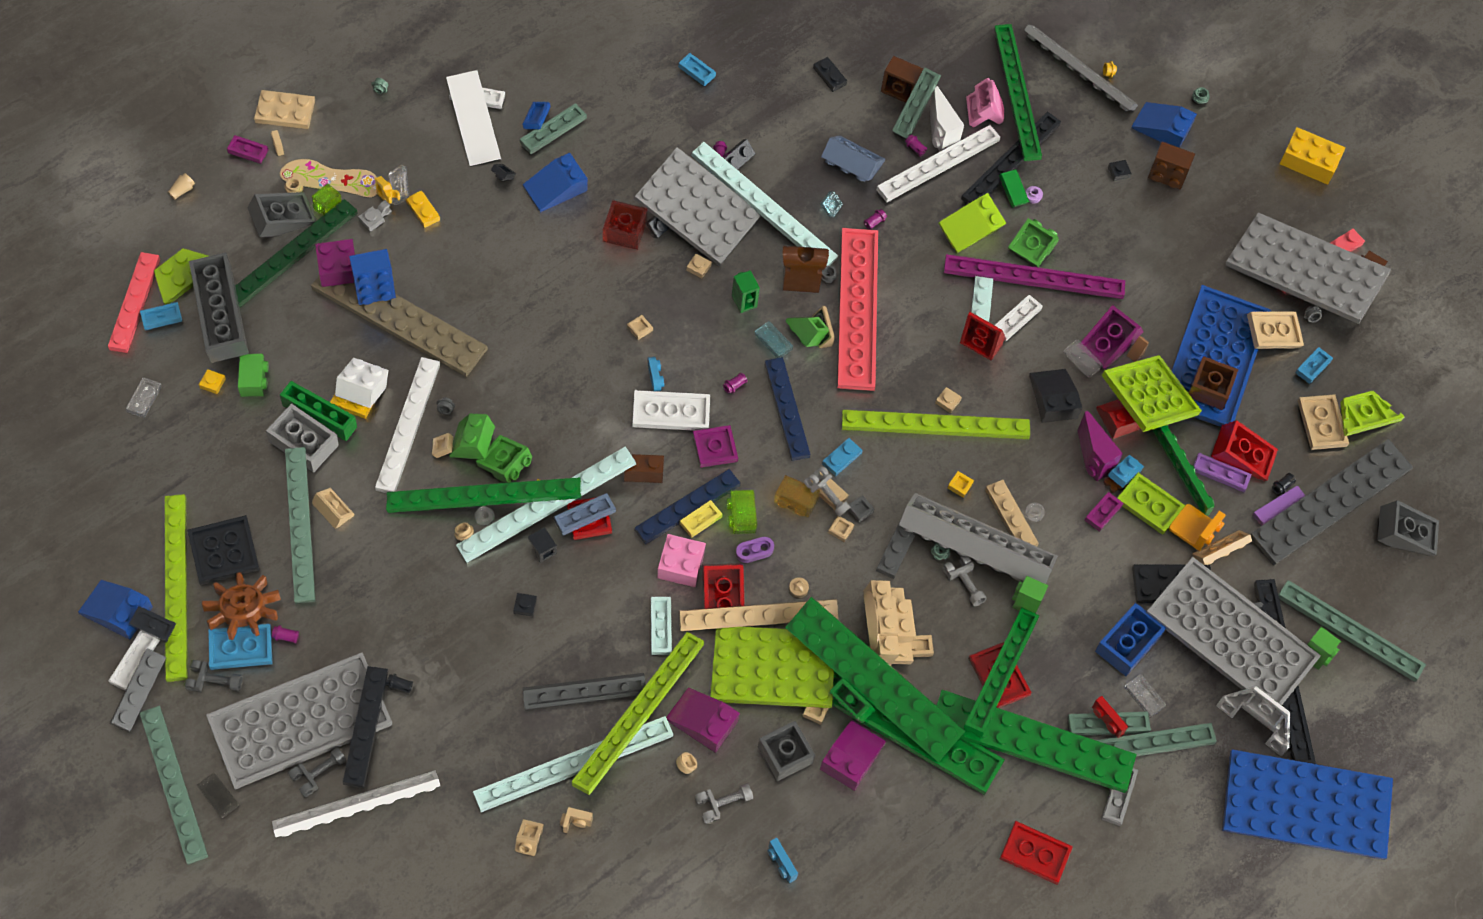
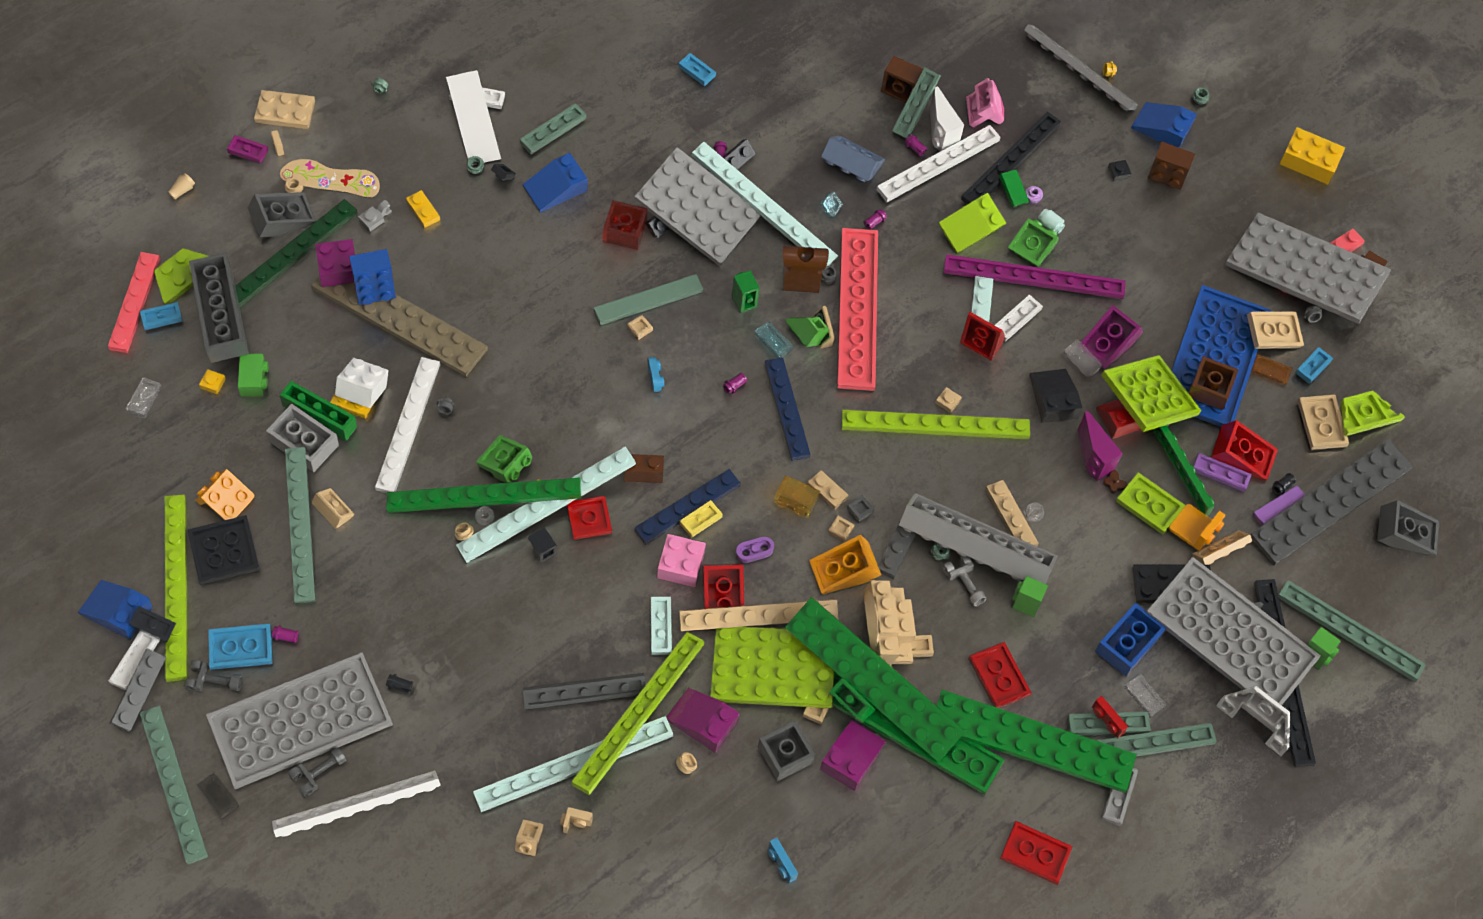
dark orange gear [202,572,281,640] -> none
clear neon green brick [312,183,342,215] -> none
black plate [343,666,388,788] -> none
yellow plate [375,176,400,203] -> none
clear plate [389,165,409,205] -> none
tan plate [432,433,453,458] -> none
bright green slope [449,413,495,459] -> none
black plate [513,593,537,617] -> none
blue tile [522,102,551,129] -> none
sand blue plate [554,493,616,535] -> none
white plate [633,390,710,431] -> none
tan plate [686,254,712,279] -> none
magenta plate [693,425,738,468] -> none
light grey bar [695,783,753,823] -> none
clear neon green brick [726,490,757,534] -> none
tan tile [789,578,809,598] -> none
light grey bar [804,466,851,517] -> none
black plate [813,57,847,92] -> none
dark azure plate [822,438,863,477] -> none
yellow plate [947,471,974,498] -> none
green plate [963,607,1040,737] -> none
green plate [994,24,1042,161] -> none
magenta plate [1085,492,1124,532] -> none
dark azure plate [1108,455,1144,488] -> none
medium nougat piece [1127,336,1149,362] -> none
blue plate [1222,750,1393,860] -> none
none -> light orange bracket [195,469,254,520]
none -> sand green plate [466,156,484,174]
none -> sand green tile [594,274,703,326]
none -> light orange slope [809,535,881,595]
none -> light aqua brick [1037,209,1065,234]
none -> clear orange tile [1251,354,1292,385]

